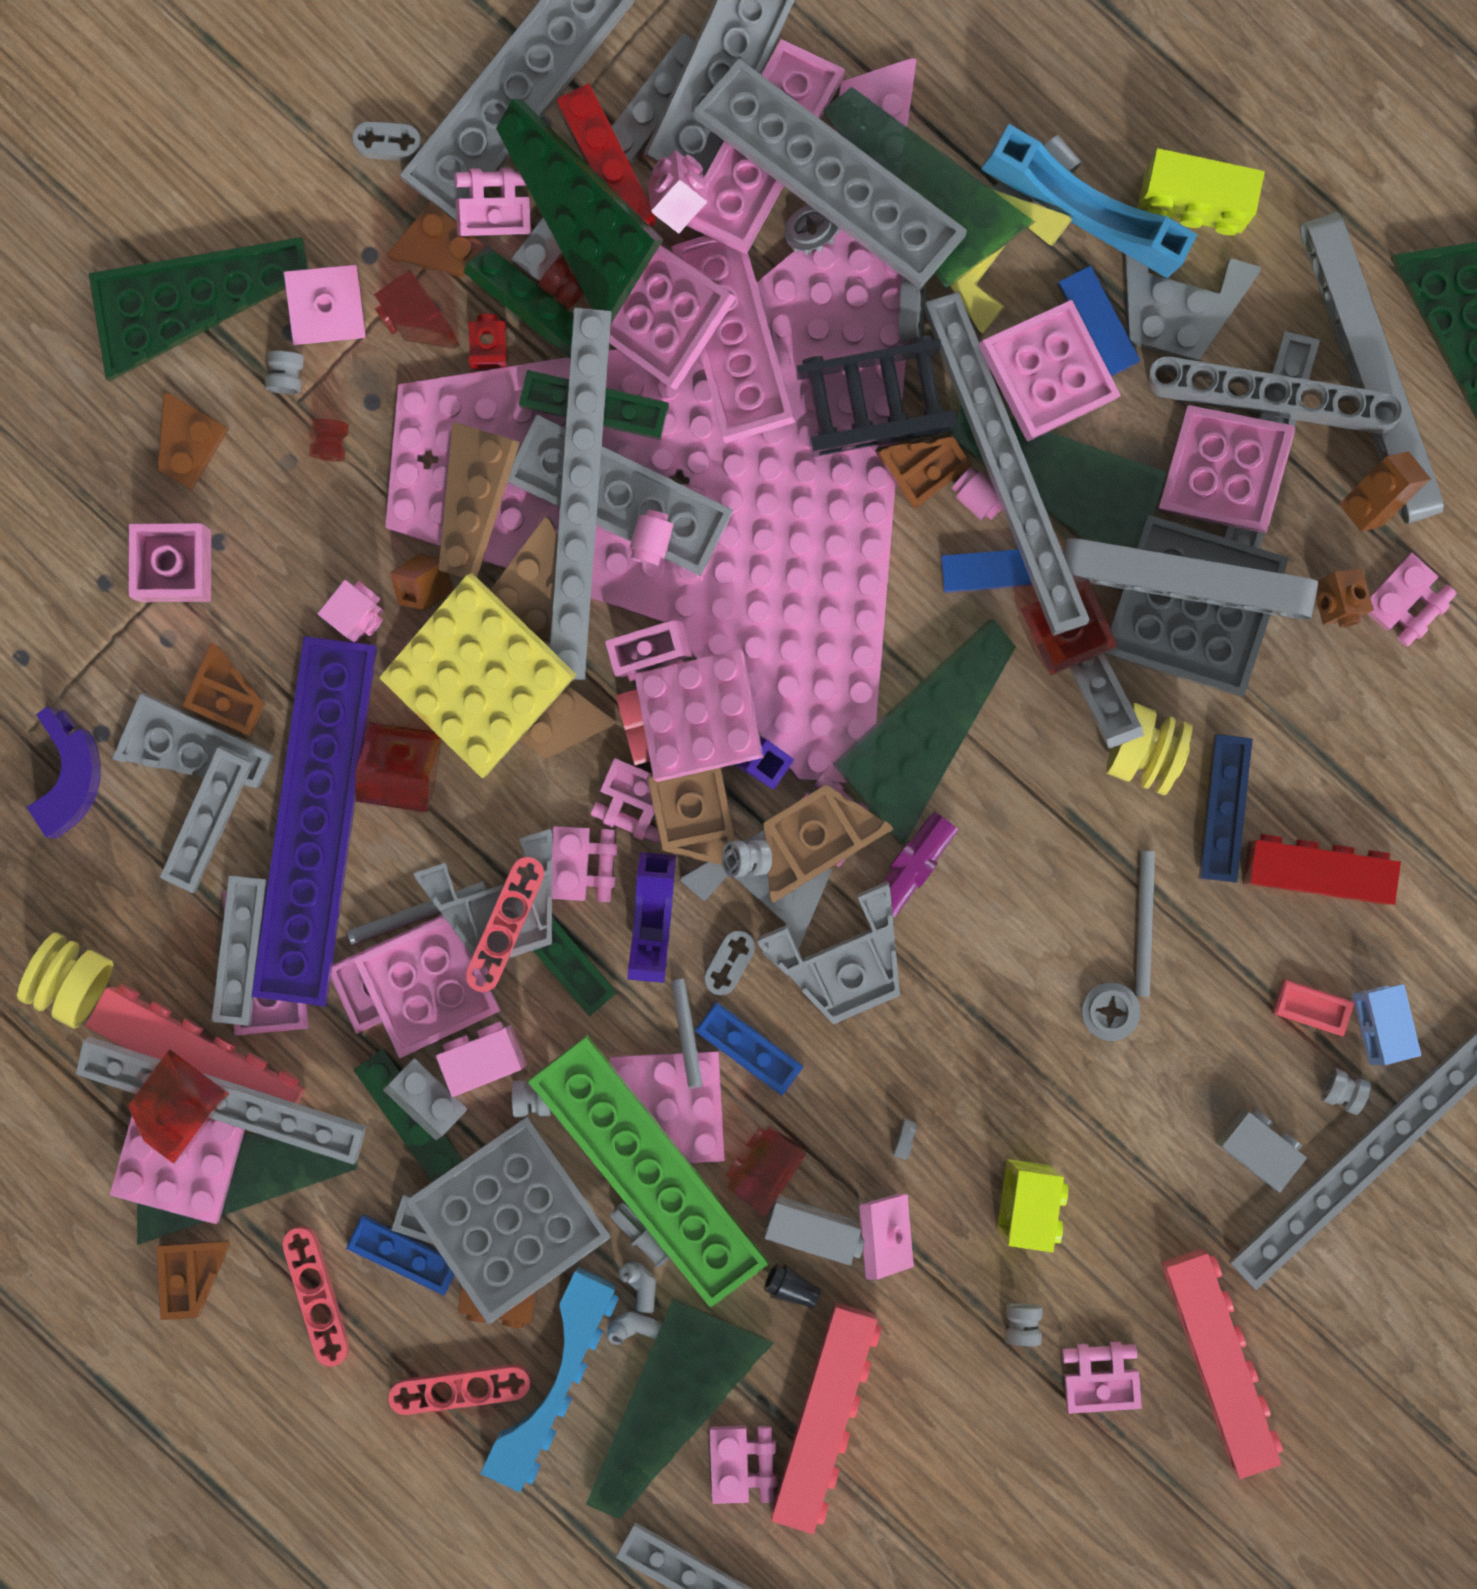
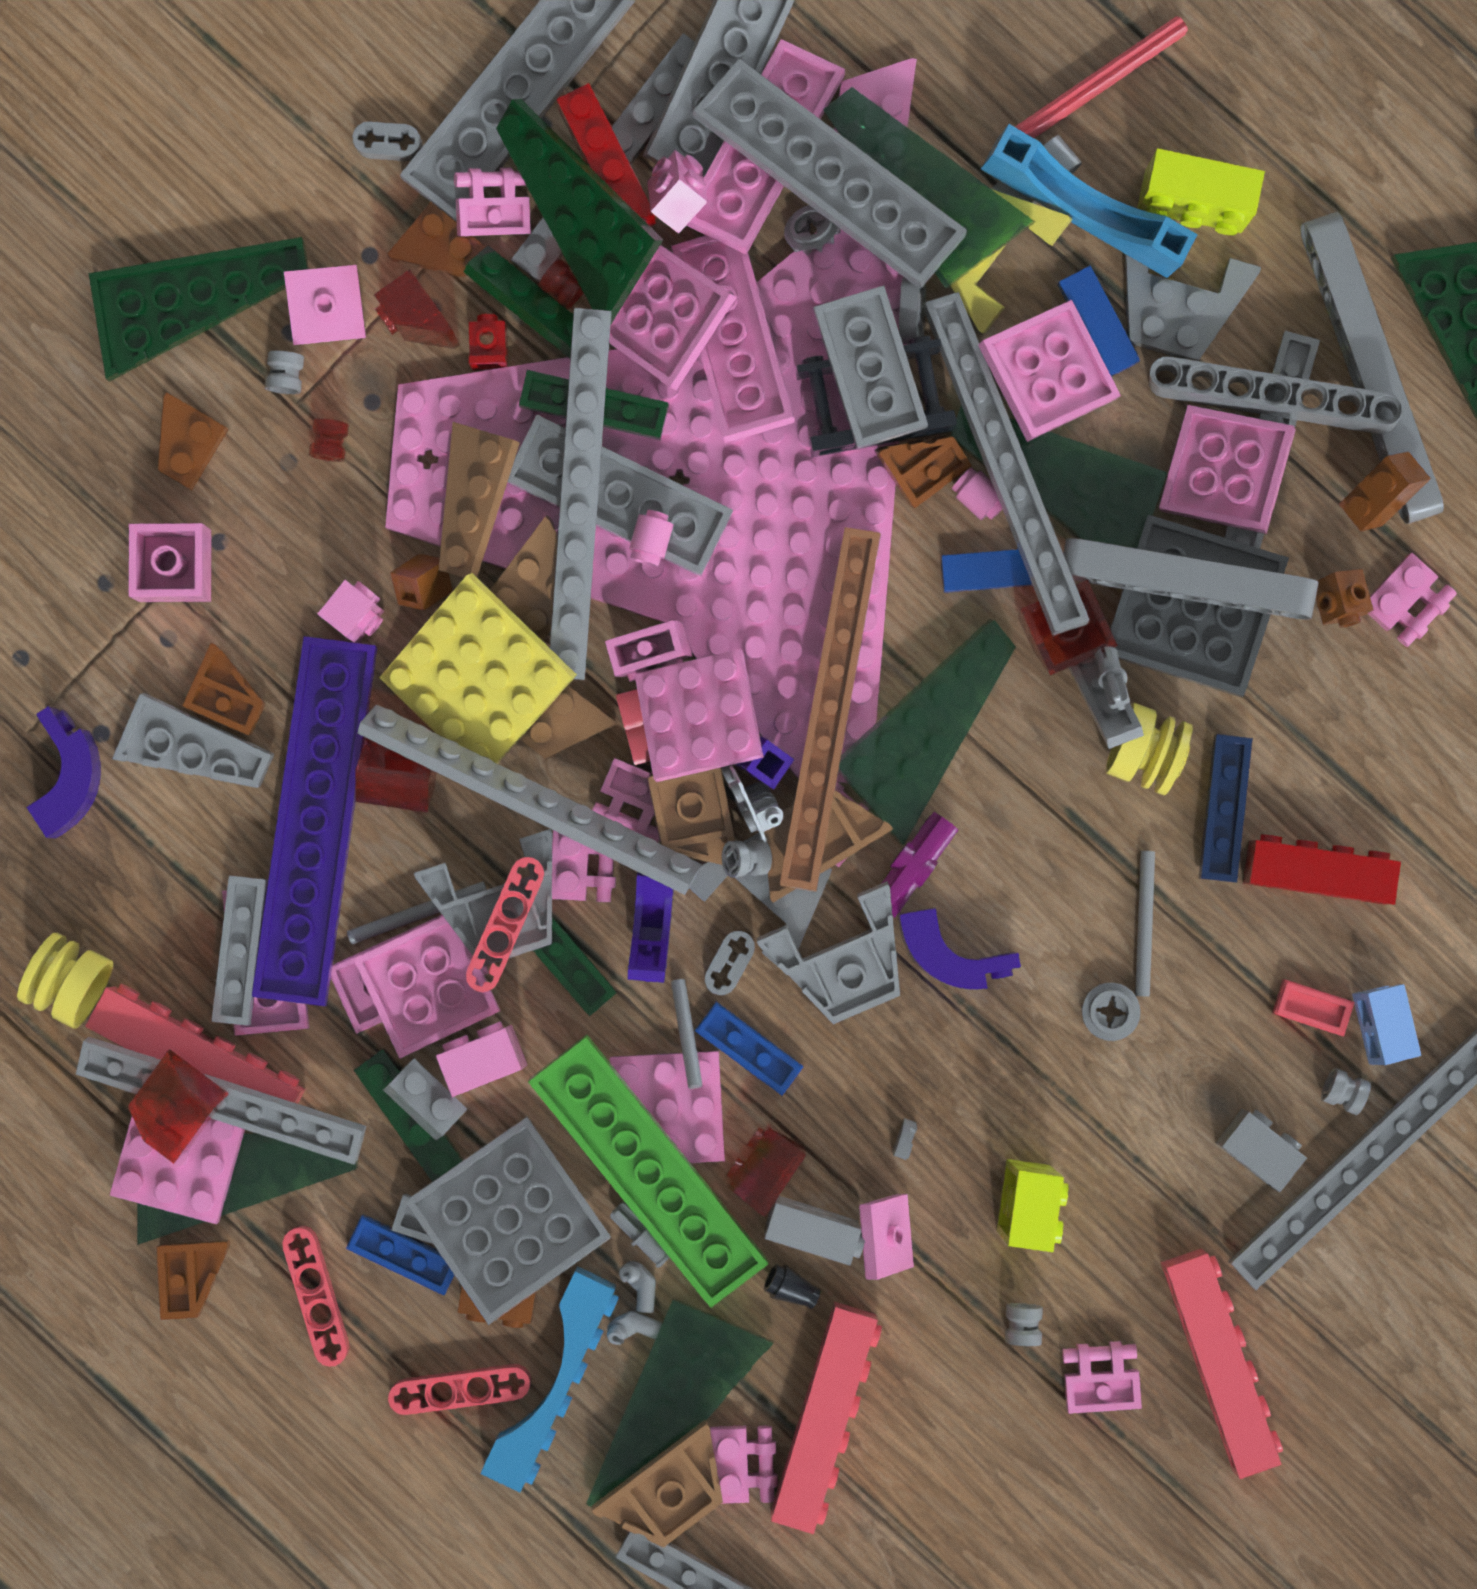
light grey plate [160,746,254,893] -> none
light grey wheel [512,1080,551,1117] -> none
none -> light grey plate [357,704,702,895]
none -> medium nougat wing [591,1420,723,1548]
none -> light grey hinge [721,765,783,843]
none -> nougat plate [780,527,881,892]
none -> light grey plate [813,285,928,449]
none -> dark purple arch [897,908,1021,990]
none -> coral axle [1015,16,1188,138]
none -> light grey axle [1094,646,1130,711]

